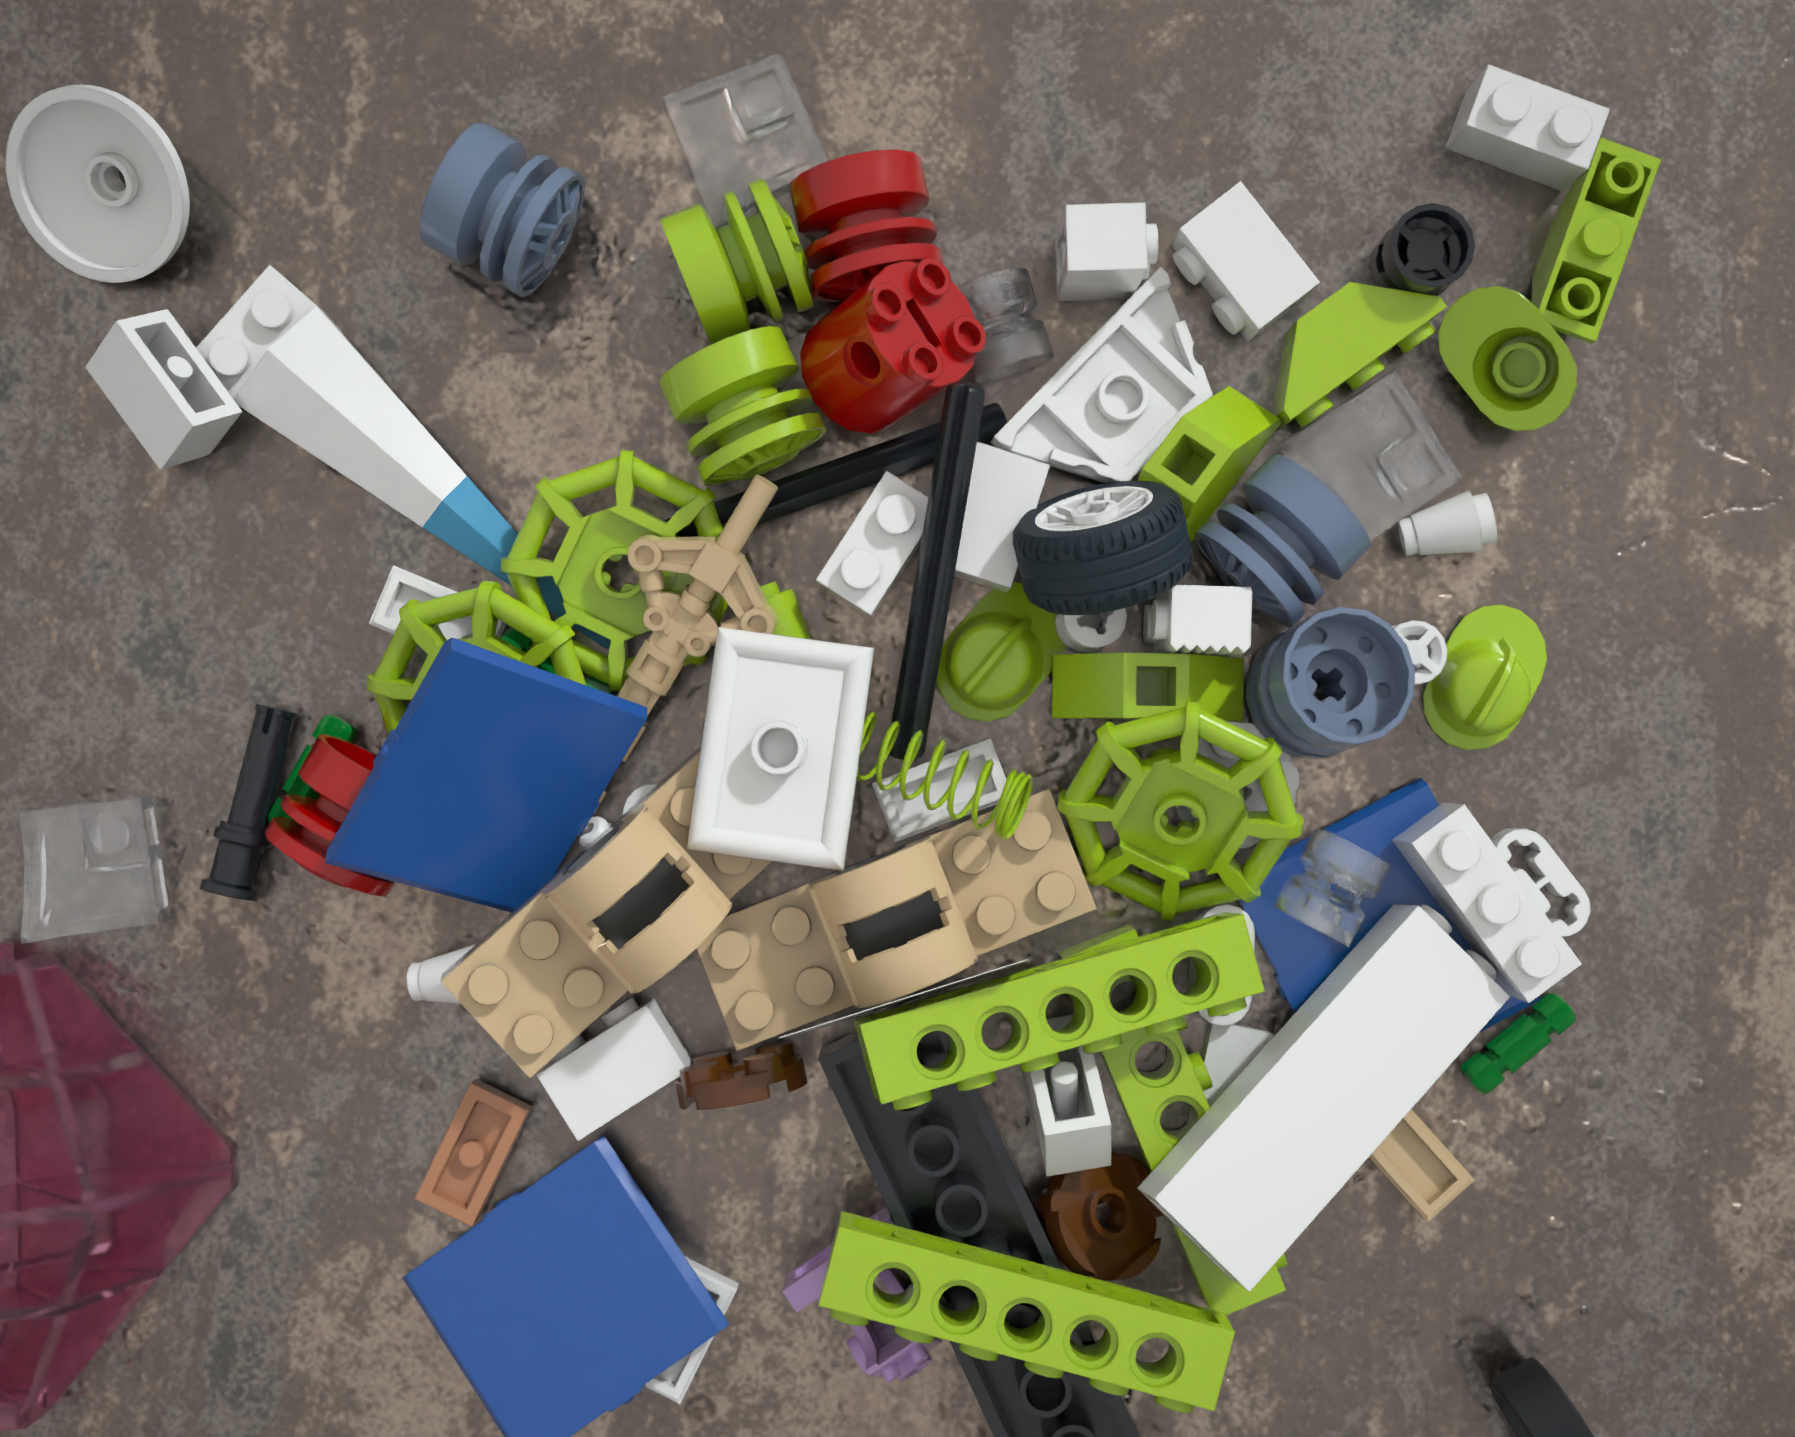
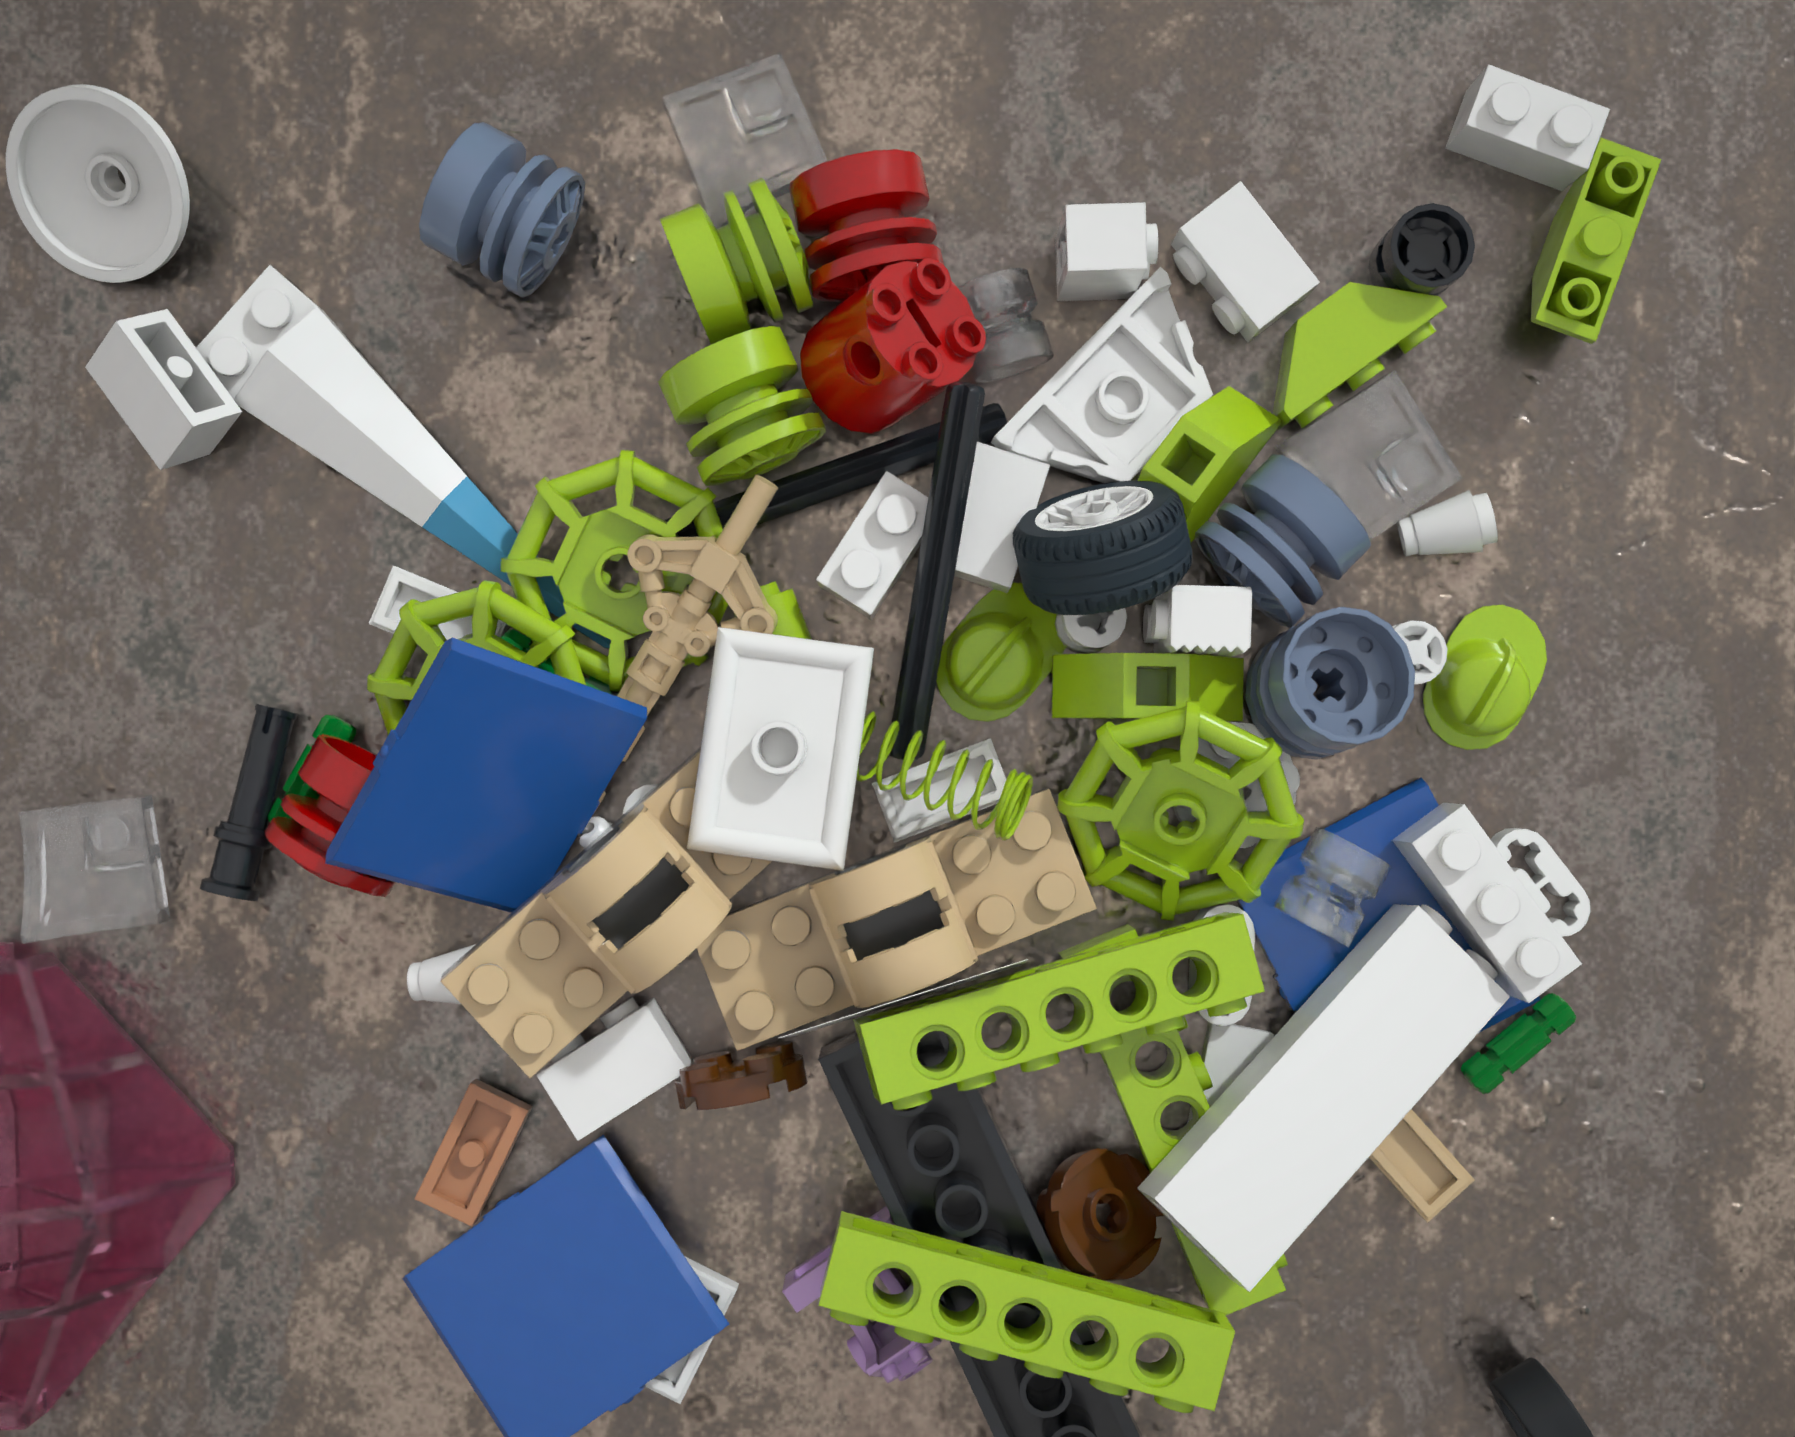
white brick [1023,1015,1111,1176] -> none
lime piece [1438,286,1577,431] -> none

